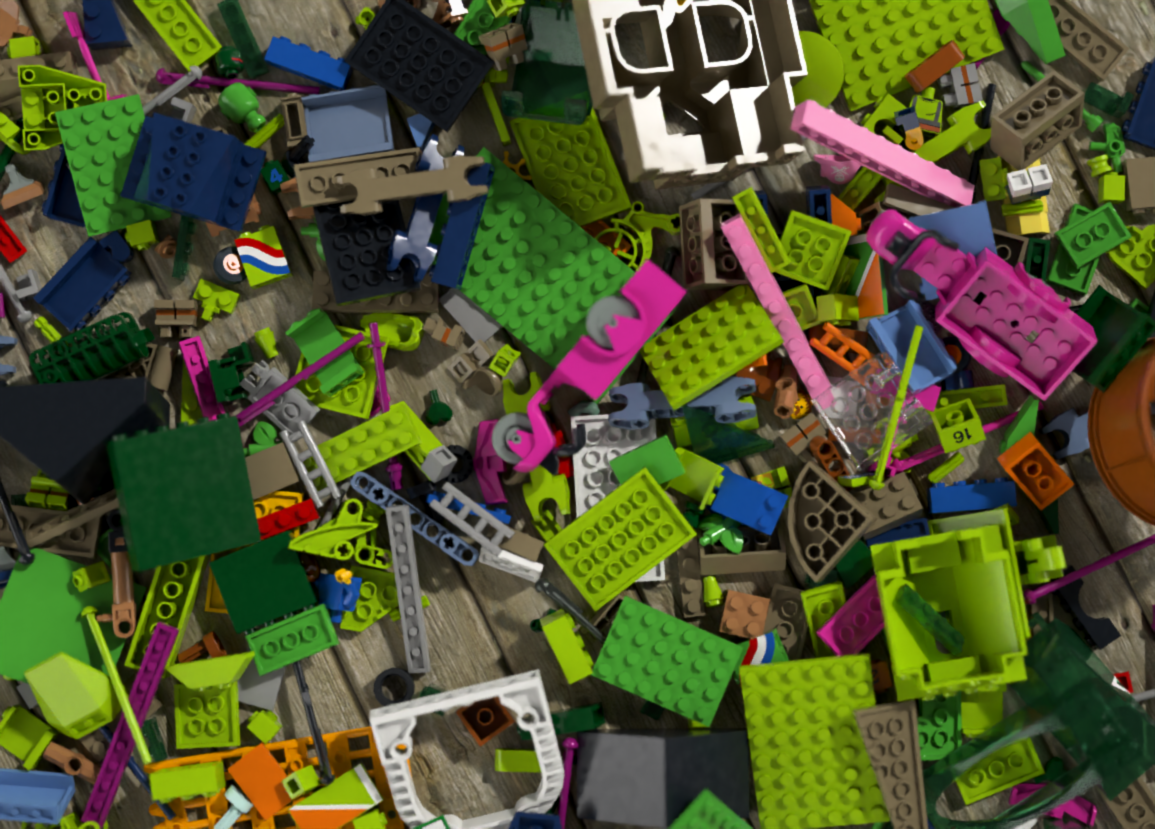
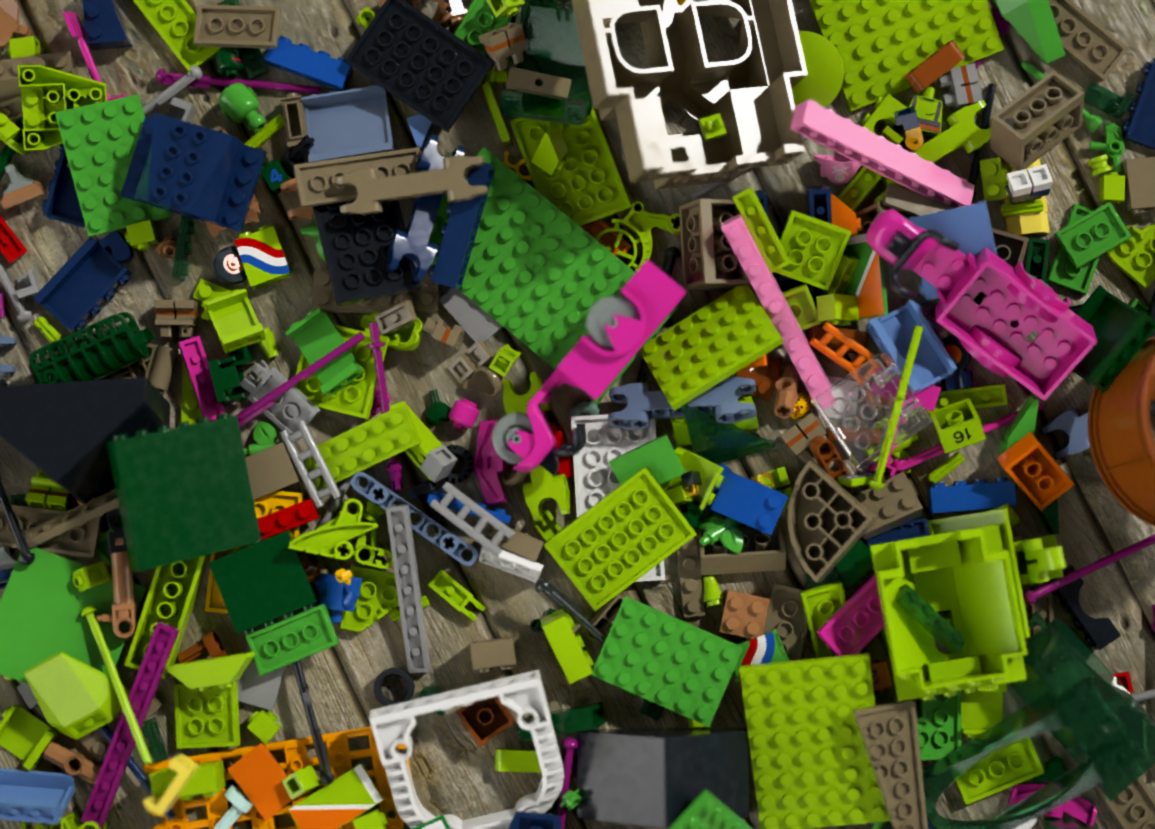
none -> light yellow panel [143,754,200,816]
none -> dark tan plate [193,4,282,49]
none -> lime panel [206,288,265,354]
none -> dark tan plate [375,300,417,336]
none -> lime hinge [428,569,486,622]
none -> dark pink head [448,398,479,431]
none -> dark tan brick [470,636,517,673]
none -> dark tan tile [506,66,572,101]
none -> lime slope [531,123,568,176]
none -> bright green plate [560,789,582,810]
none -> piece [664,471,702,507]
none -> lime tile [698,113,727,142]

